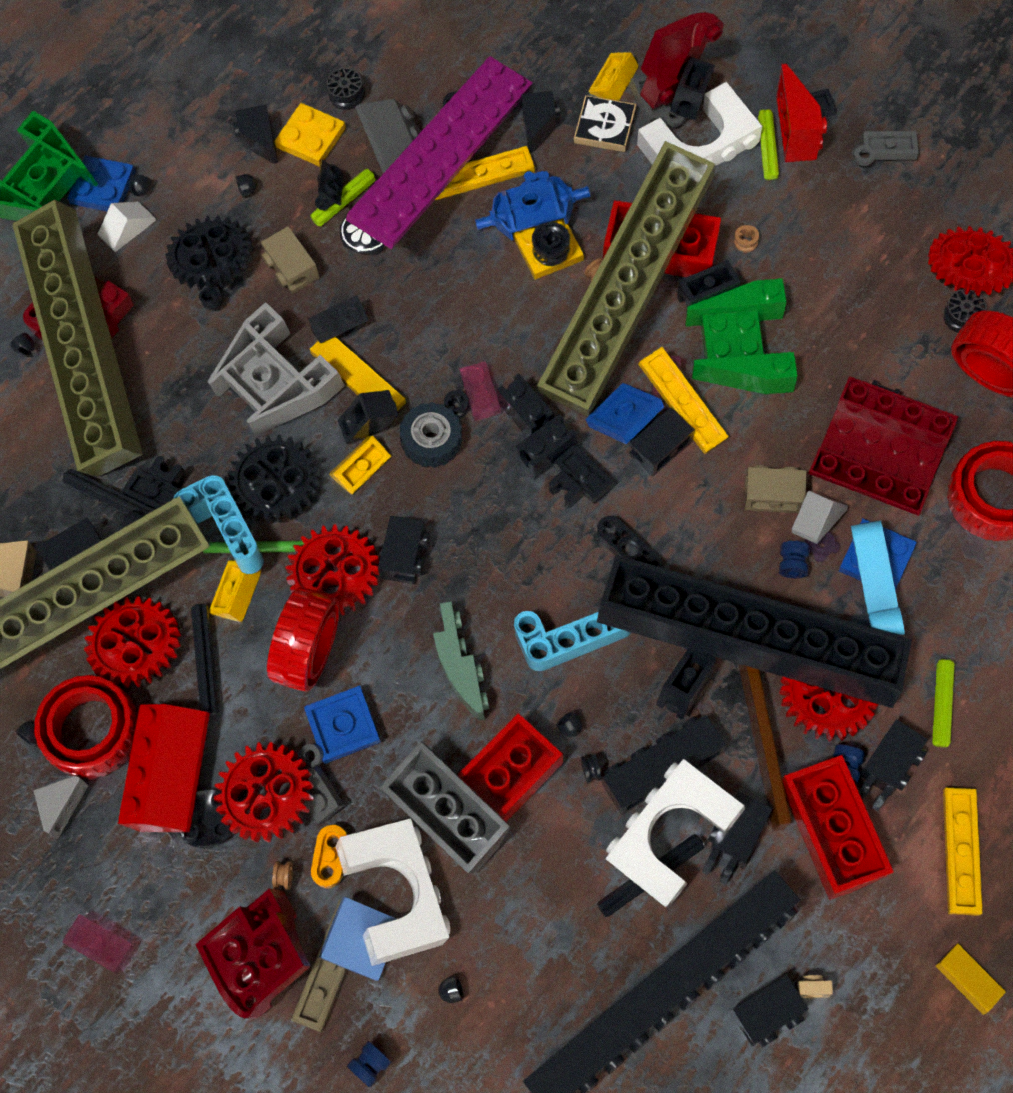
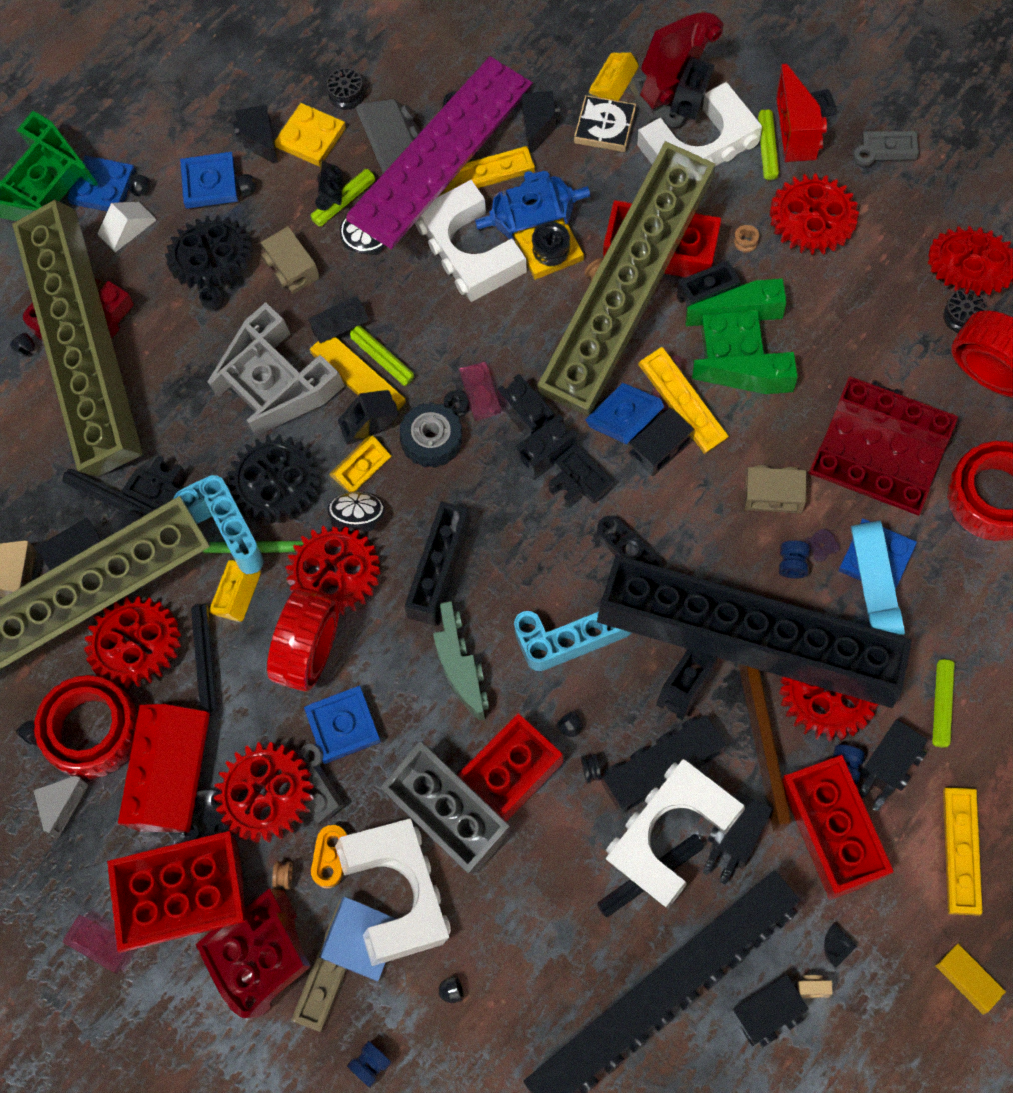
black brick [378,515,430,584] -> none
light grey slope [792,491,848,544] -> none
none -> red slope [107,831,245,953]
none -> blue plate [180,152,238,209]
none -> dish [327,492,385,531]
none -> lime axle [350,326,414,386]
none -> black brick [404,501,471,626]
none -> white arch [415,180,527,302]
none -> red gear [769,173,859,255]
none -> black tile [824,923,857,970]

